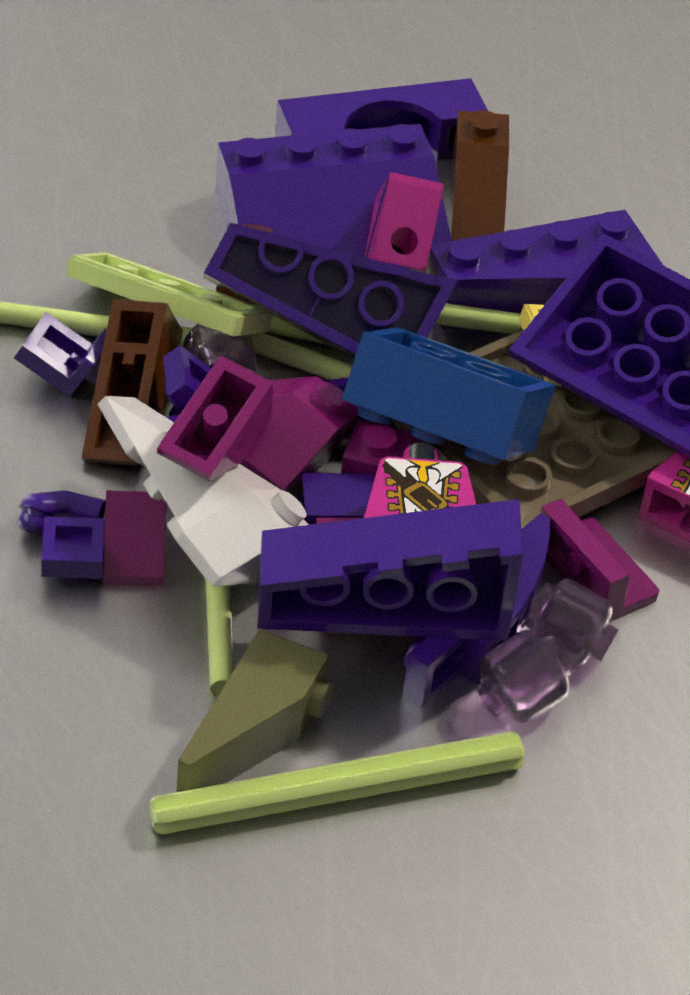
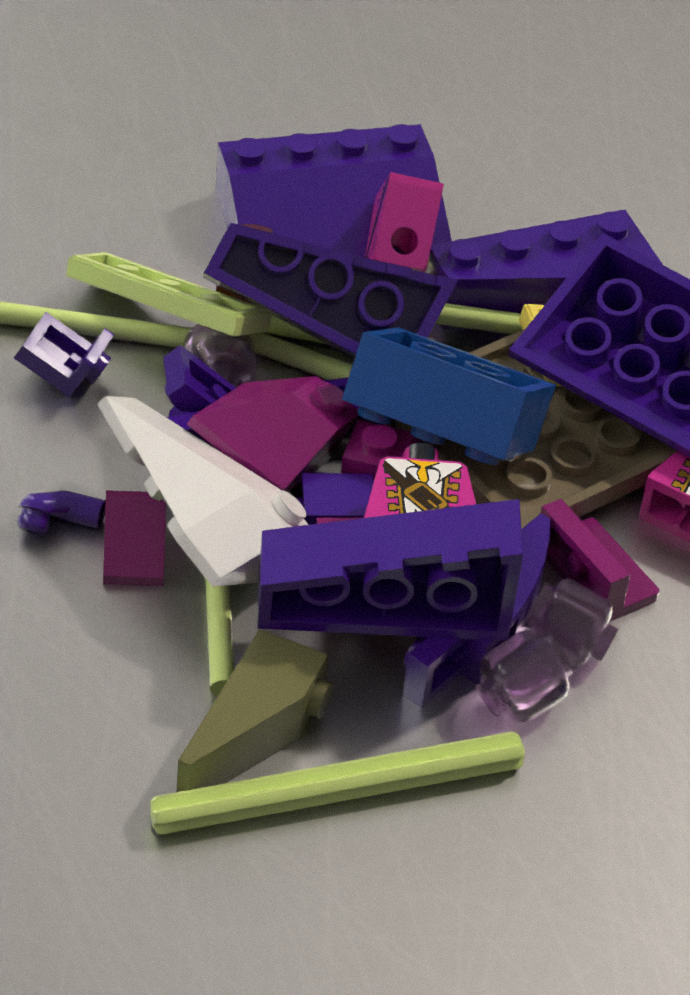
dark purple plate [41,516,105,579] -> none
reddish brown slope [81,299,183,467] -> none
magenta slope [157,355,273,482] -> none
dark purple arch [275,78,488,161] -> none
reddish brown slope [450,110,509,241] -> none

